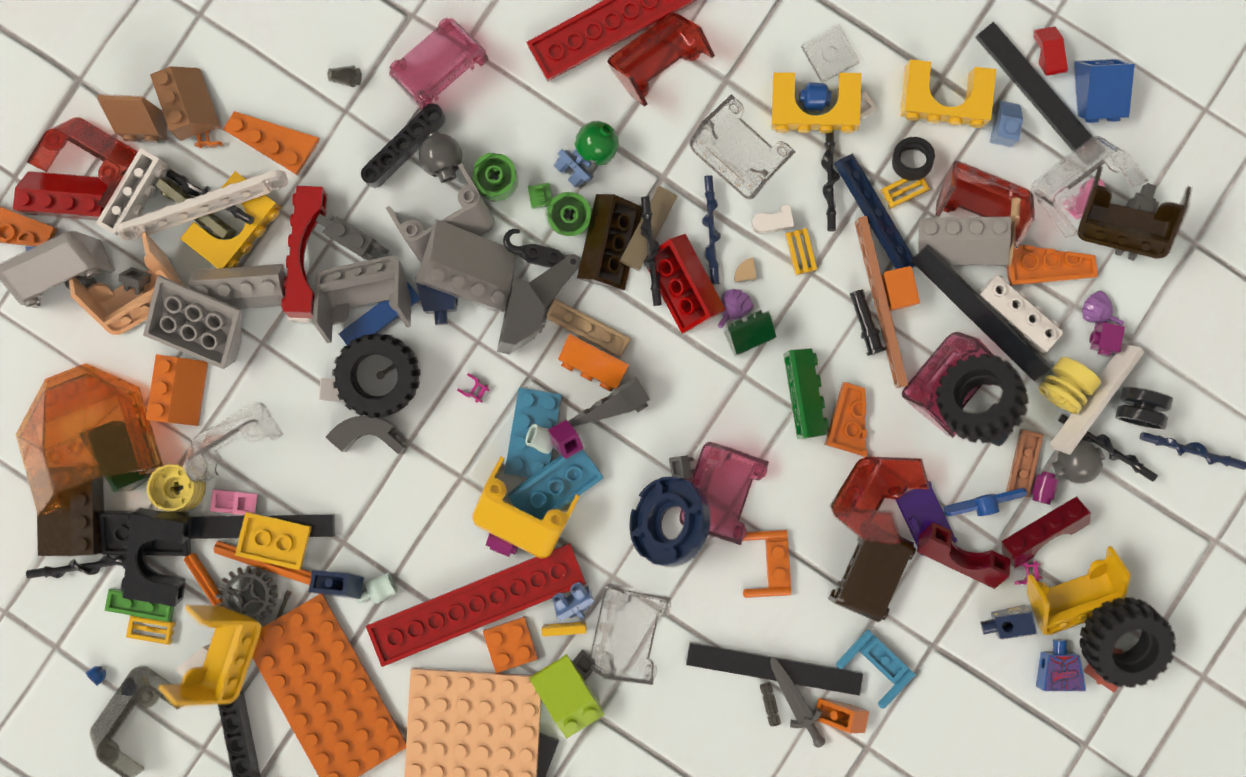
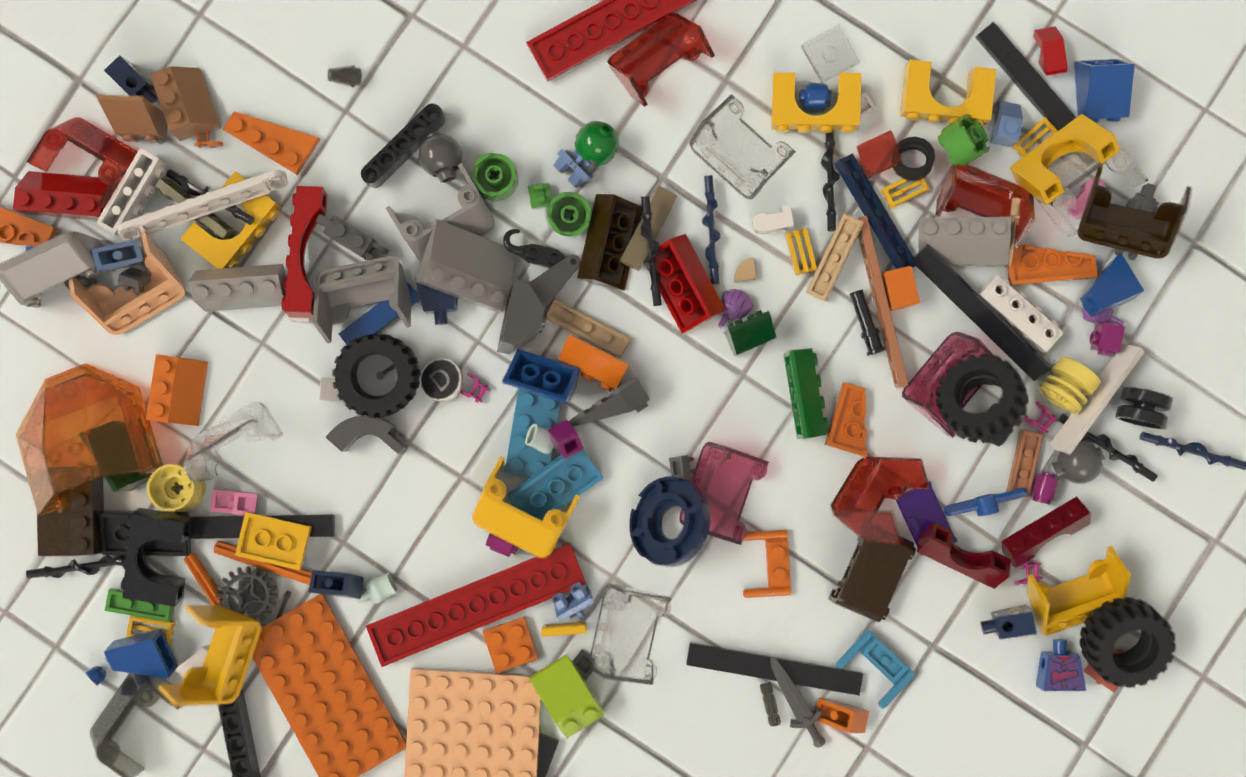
light grey slope [143,275,242,369] -> none
clear pink windscreen [389,18,489,111] -> none
none -> medium blue slope [91,240,144,271]
none -> dark blue torso [104,55,158,104]
none -> blue slope [104,629,178,679]
none -> black tile [420,358,463,402]
none -> blue slope [502,349,580,403]
none -> tan tile [806,213,865,302]
none -> clear red piece [856,130,903,178]
none -> bright green brick [938,114,990,166]
none -> yellow arch [1009,114,1120,205]
none -> yellow tile [1011,117,1058,157]
none -> dark pink piece [1023,401,1057,433]
none -> blue slope [1080,254,1144,317]

